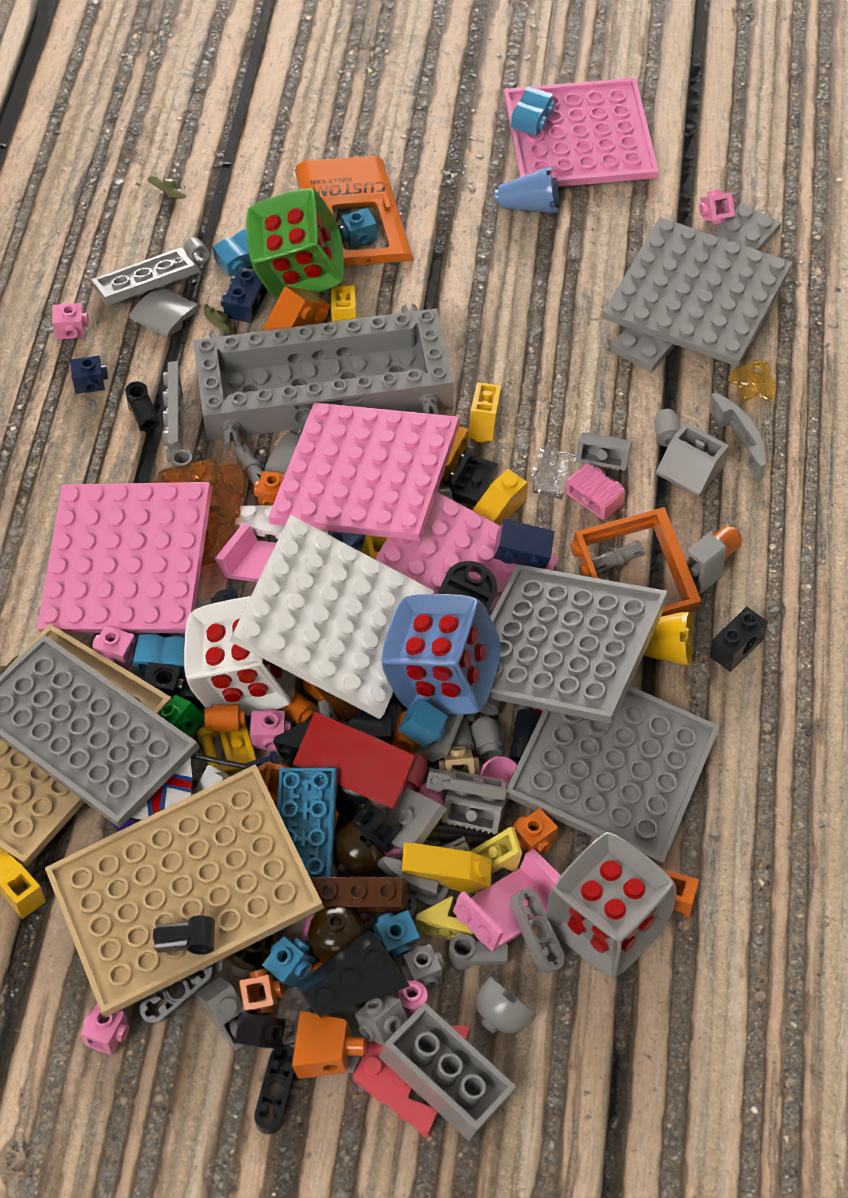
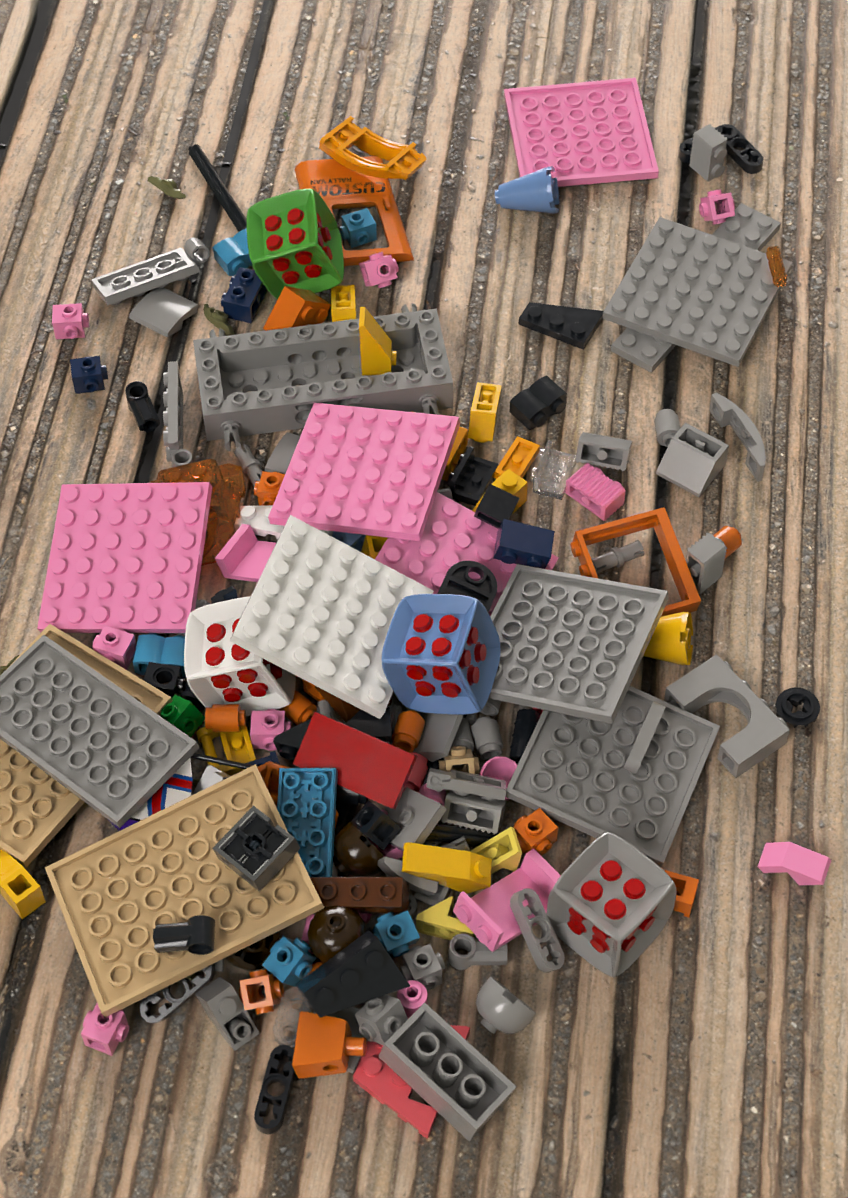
black brick [235,1012,286,1050] -> none
dark azure brick [398,698,448,748] -> none
dark azure brick [511,86,556,135] -> none
black brick [709,606,768,672] -> none
clear yellow plate [728,359,776,402] -> none
none -> black axle [188,144,247,232]
none -> piece [212,806,301,892]
none -> light orange wedge [319,116,427,180]
none -> bright pink brick [359,252,399,288]
none -> yellow slope [359,307,397,375]
none -> black piece [474,484,519,529]
none -> light orange plate [494,436,540,479]
none -> black brick [509,376,567,430]
none -> black wing [518,302,603,350]
none -> light grey beam [623,701,666,774]
none -> light grey arch [664,654,789,778]
none -> black beam [679,124,763,174]
none -> light grey brick [689,124,727,182]
none -> bright pink slope [758,842,831,885]
none -> clear orange axle [766,246,787,287]
none -> black gear [775,687,820,728]

